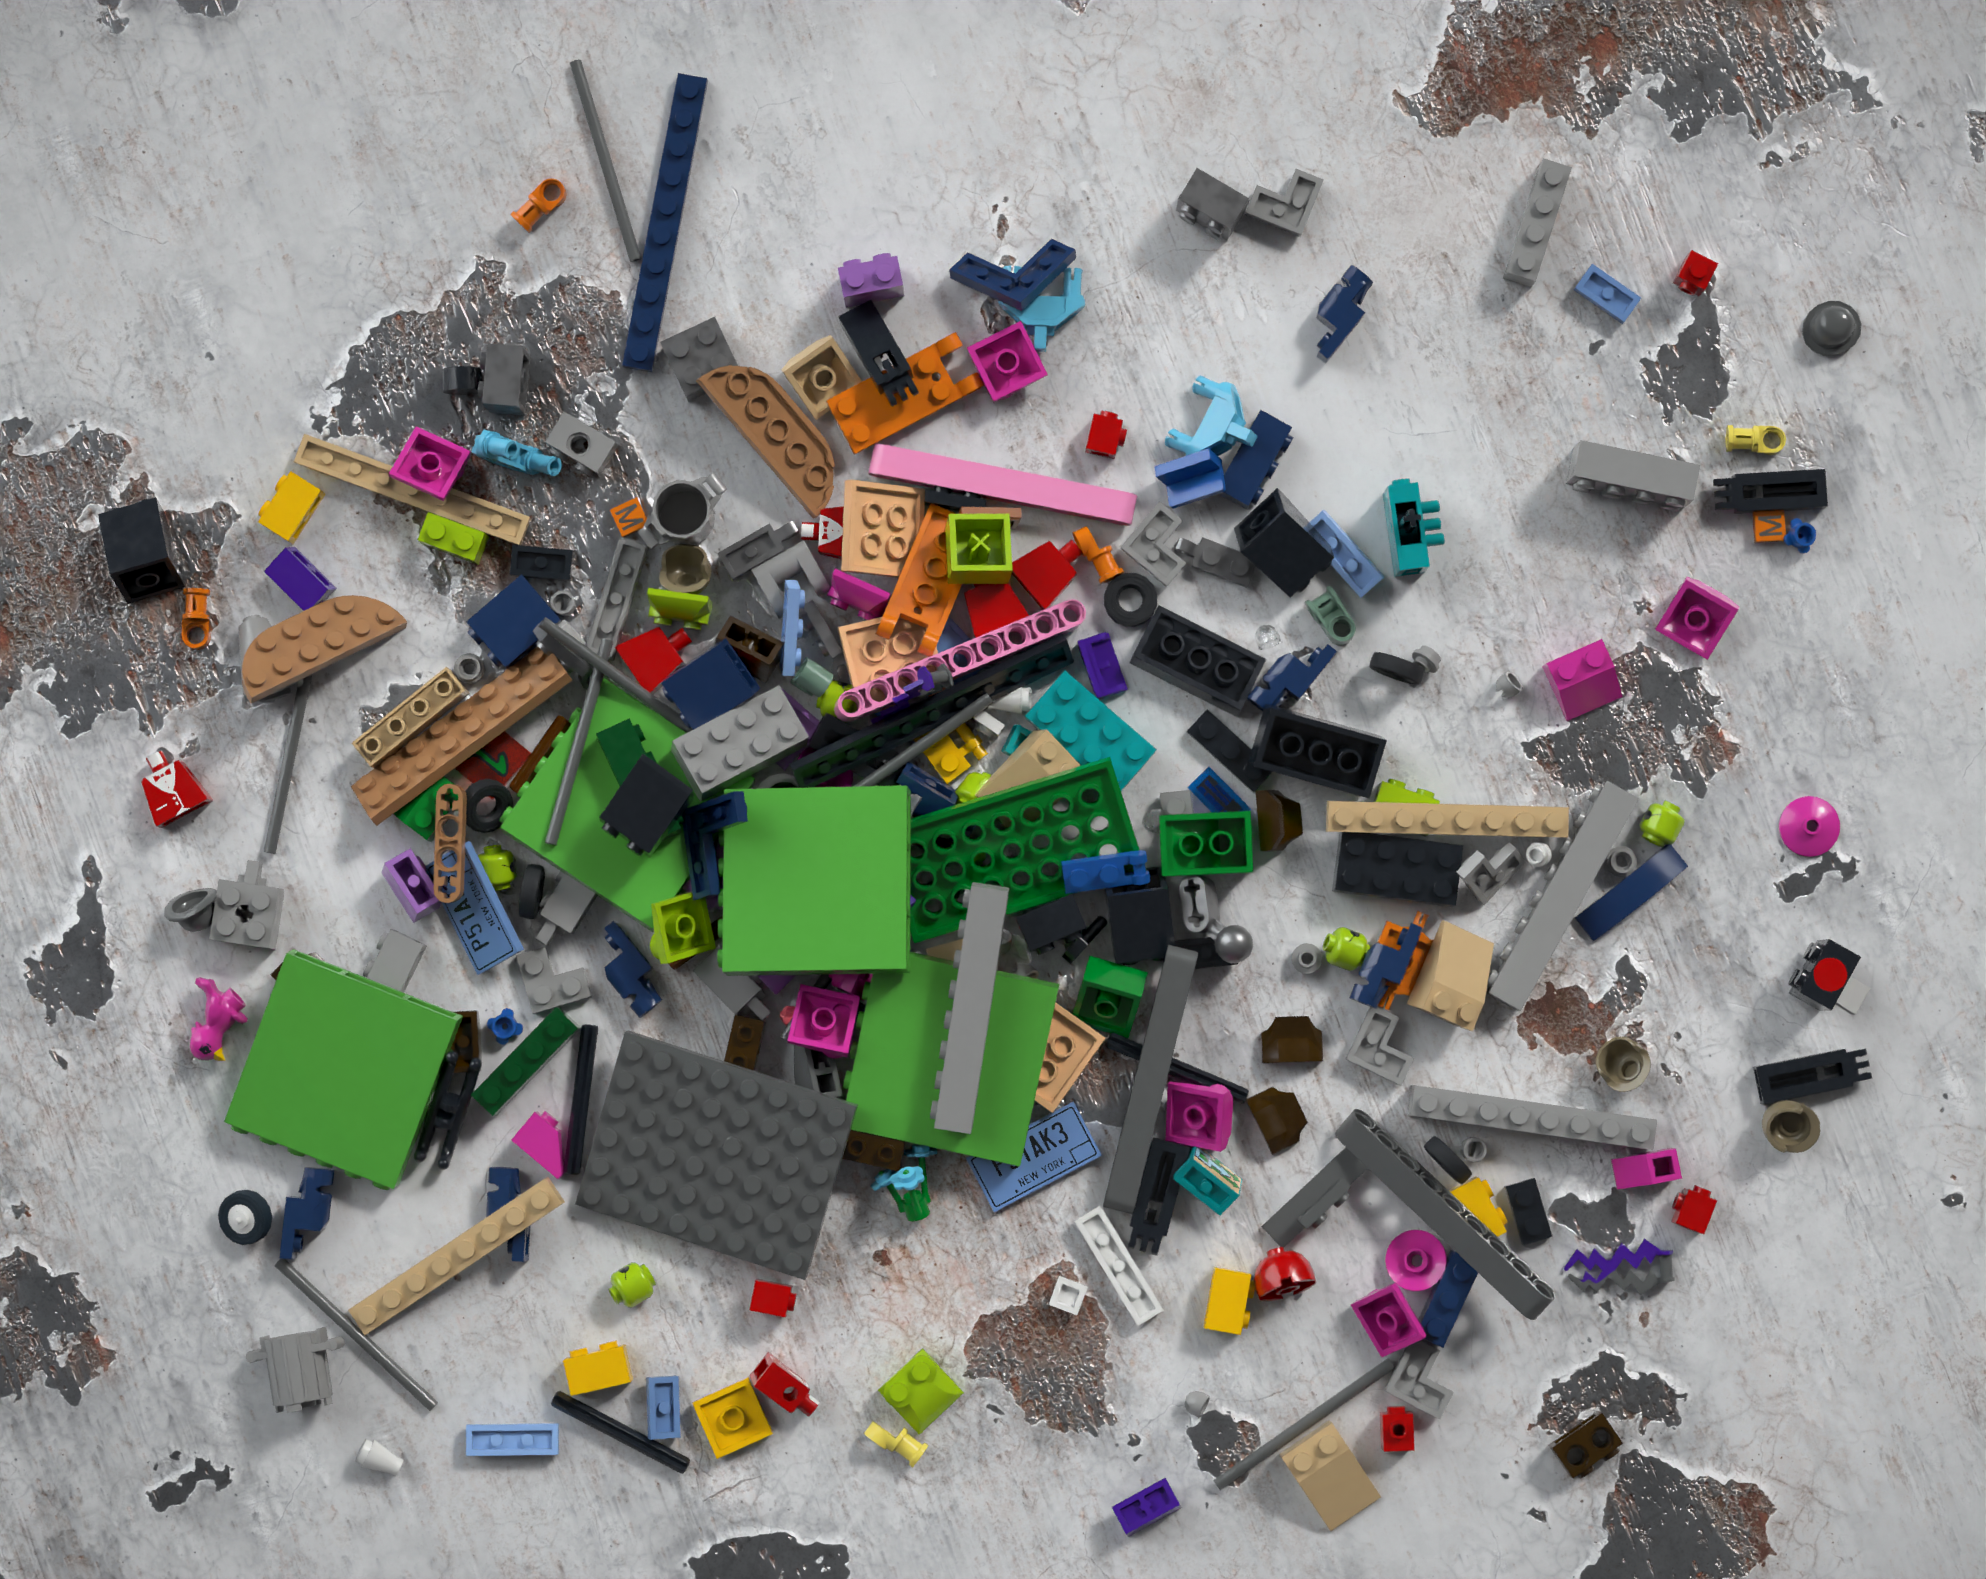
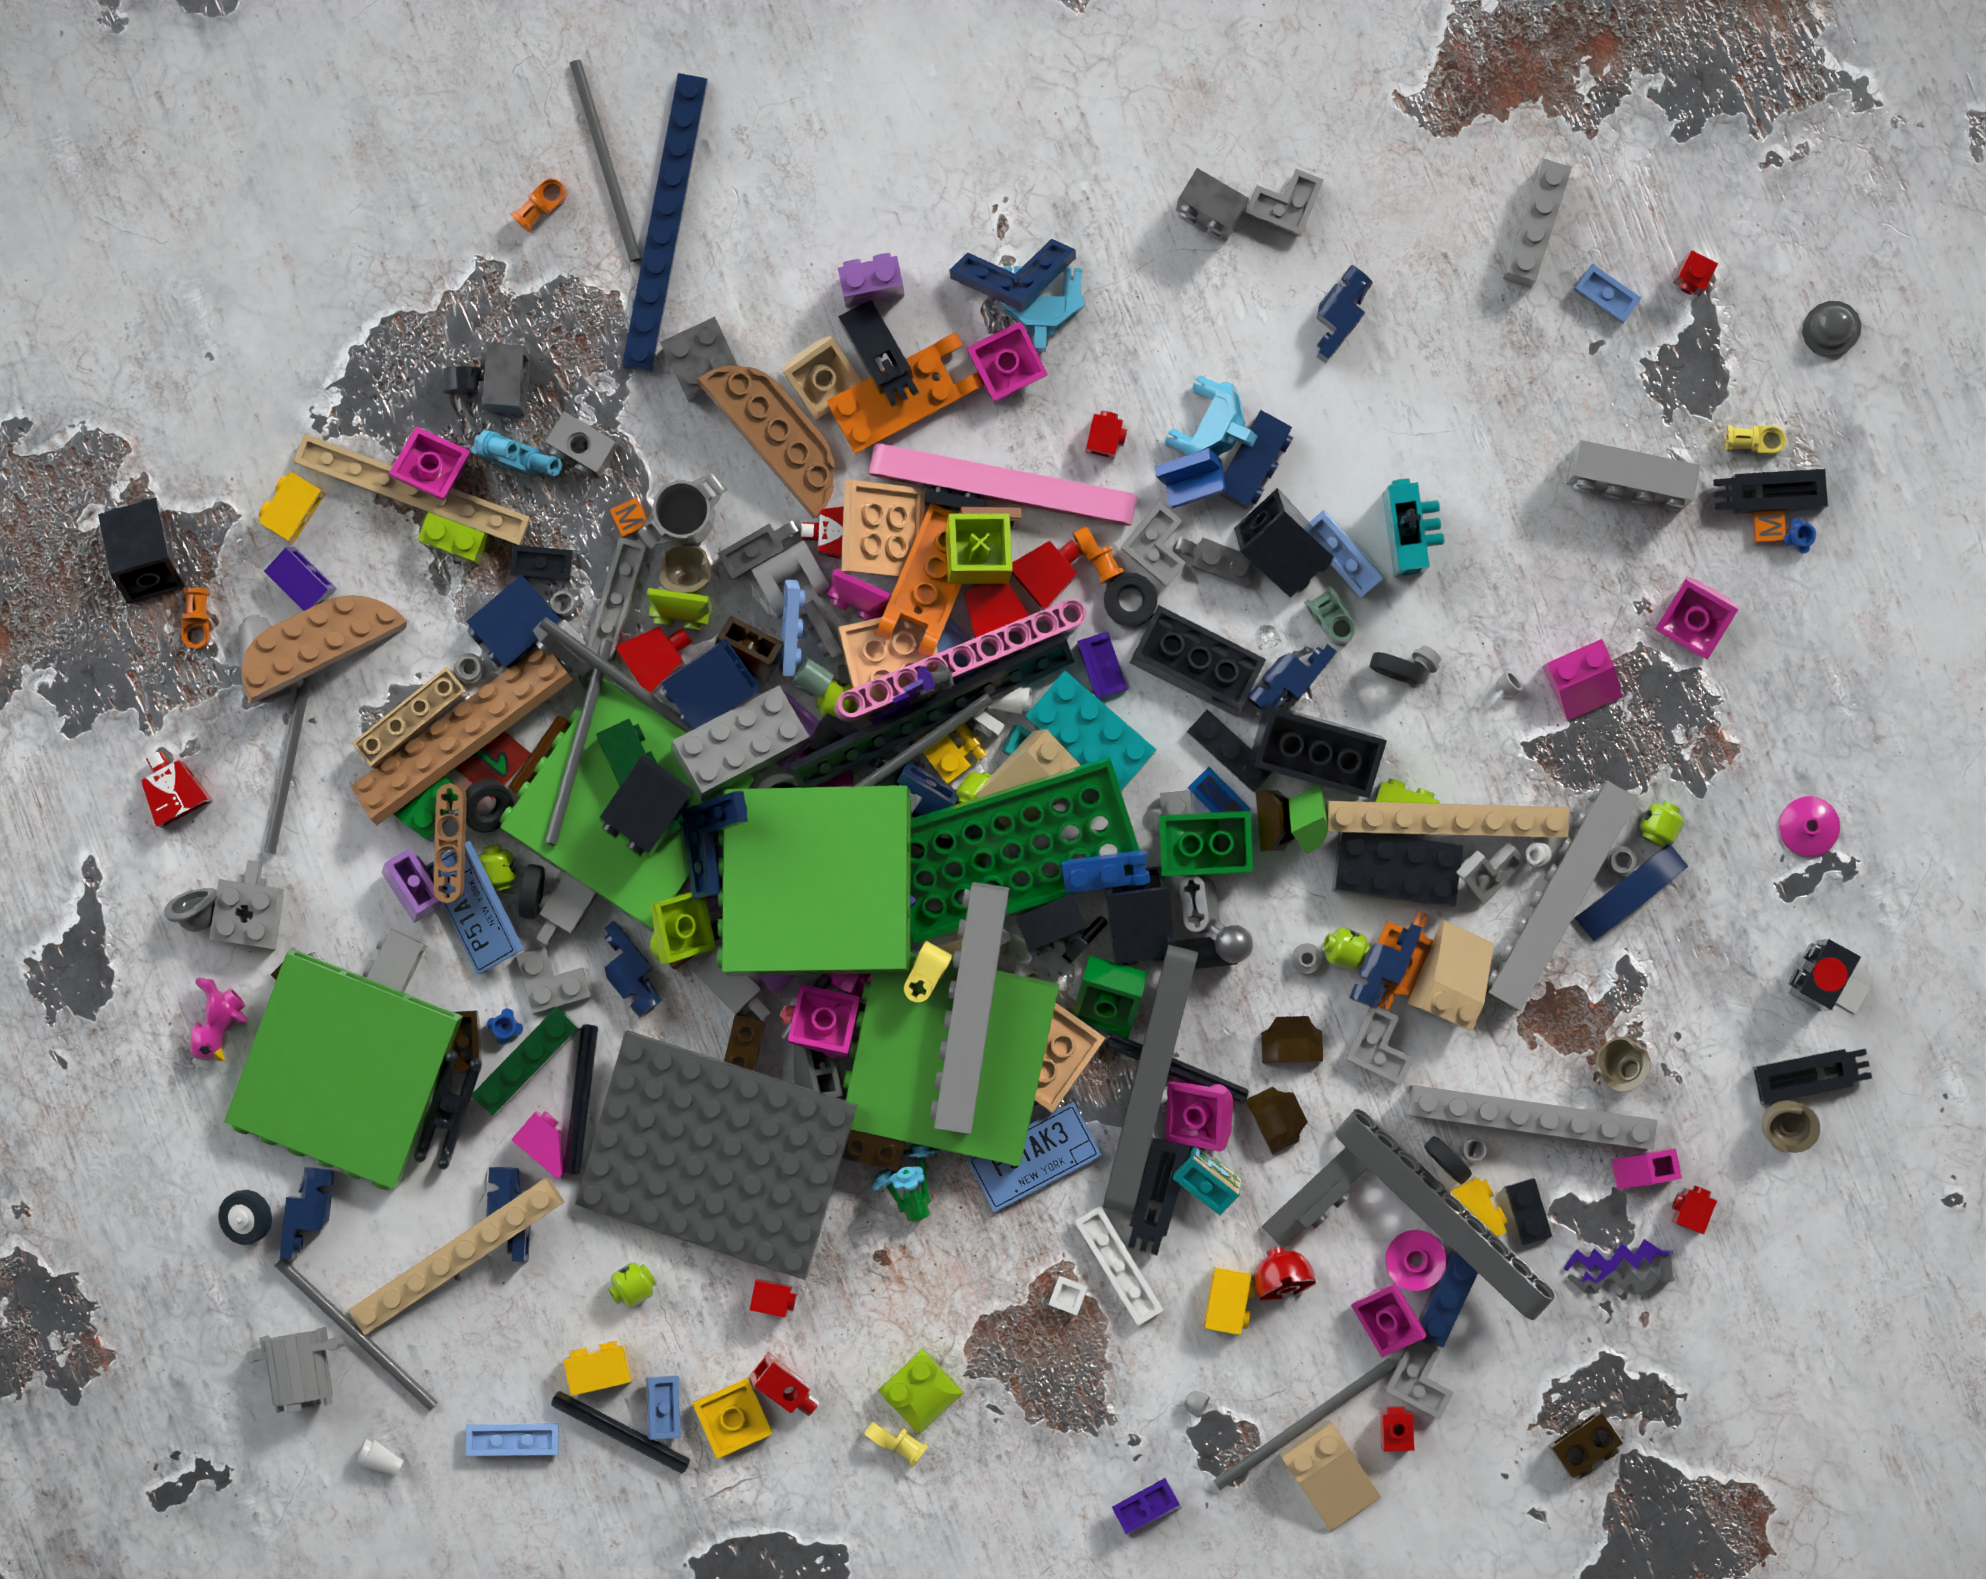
none -> light yellow piece [904,941,953,1003]
none -> bright green brick [1289,784,1328,854]

